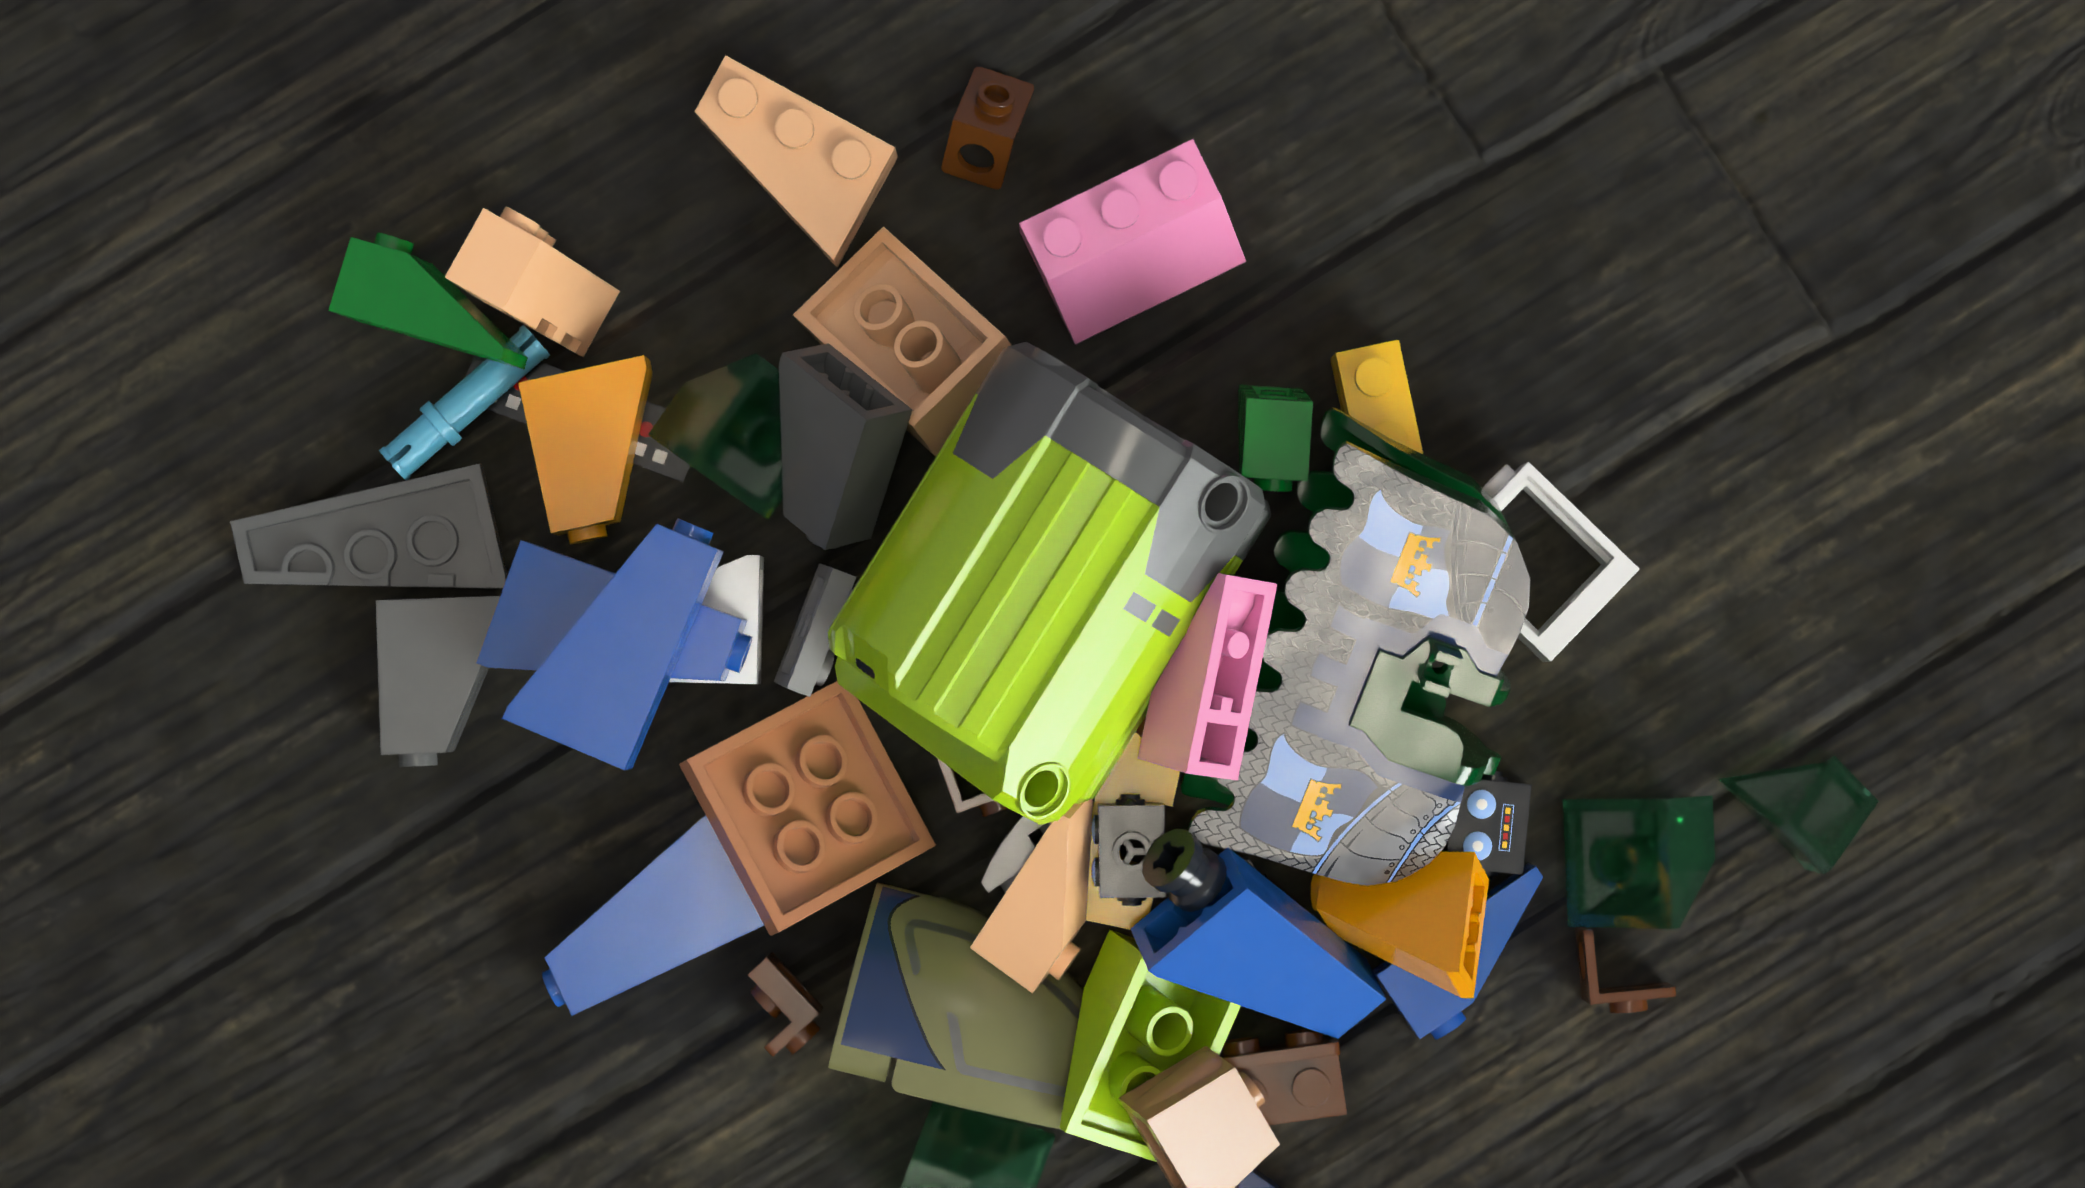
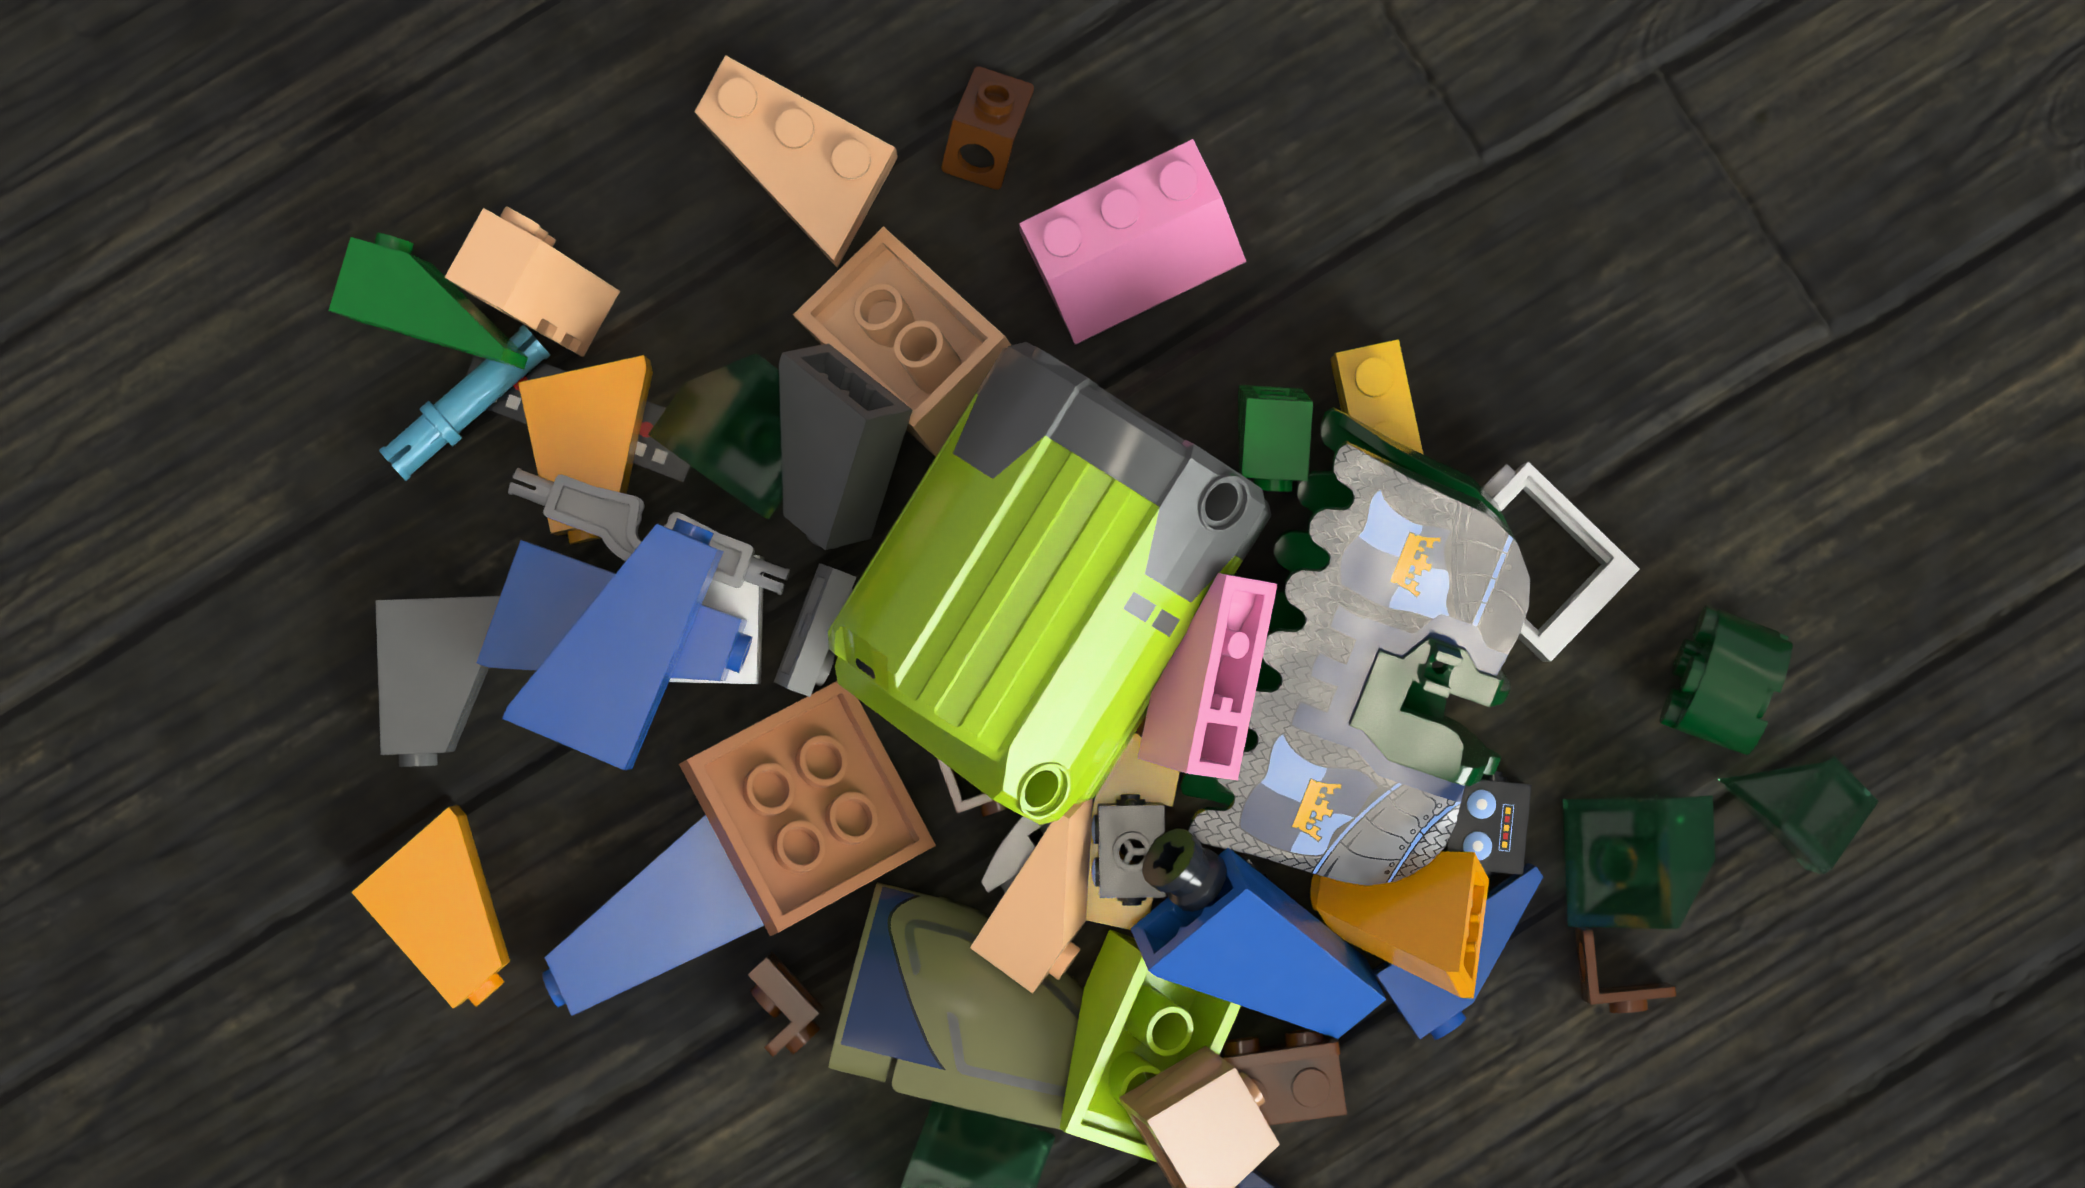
dark grey wing [230,464,508,589] -> none
none -> light orange slope [352,805,510,1008]
none -> light grey piece [508,468,790,595]
none -> dark green brick [1659,605,1793,755]

